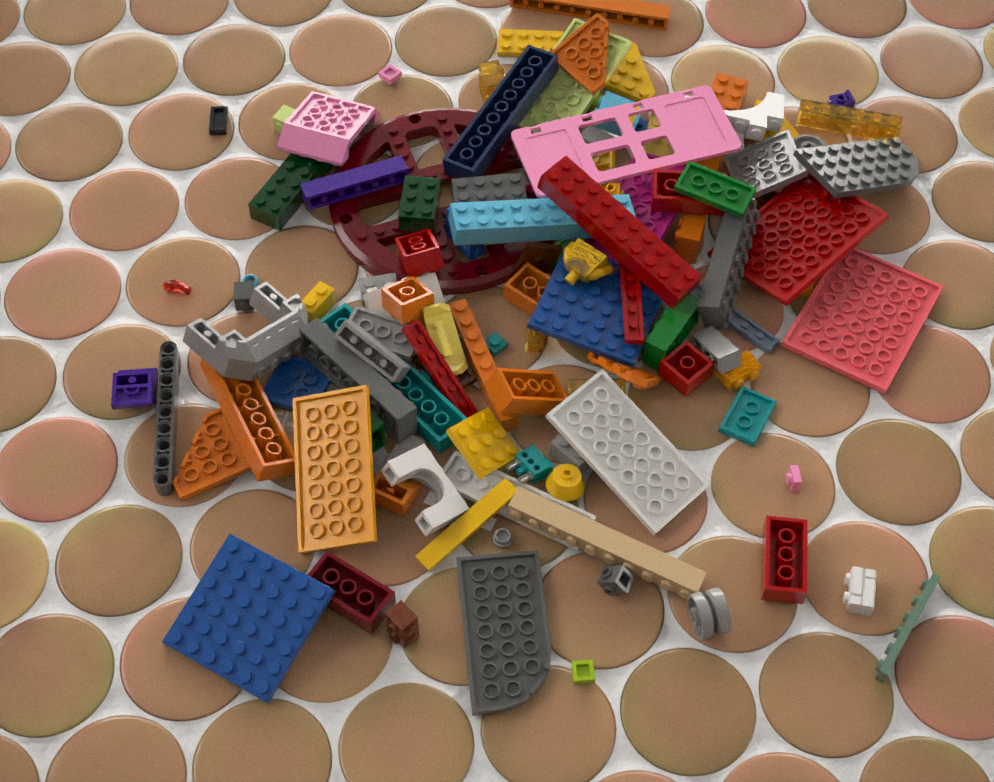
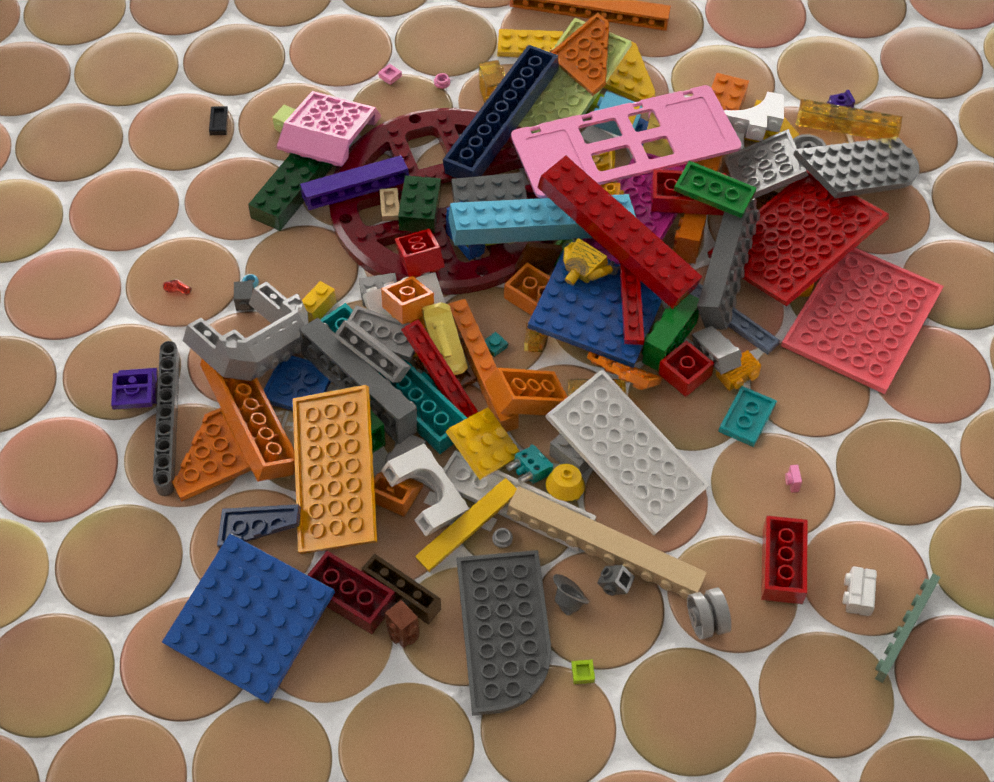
none -> dark blue wing [217,504,301,549]
none -> dark brown brick [361,554,441,625]
none -> tan plate [380,188,399,221]
none -> bright pink plate [434,73,450,89]
none -> dark grey piece [553,574,589,616]

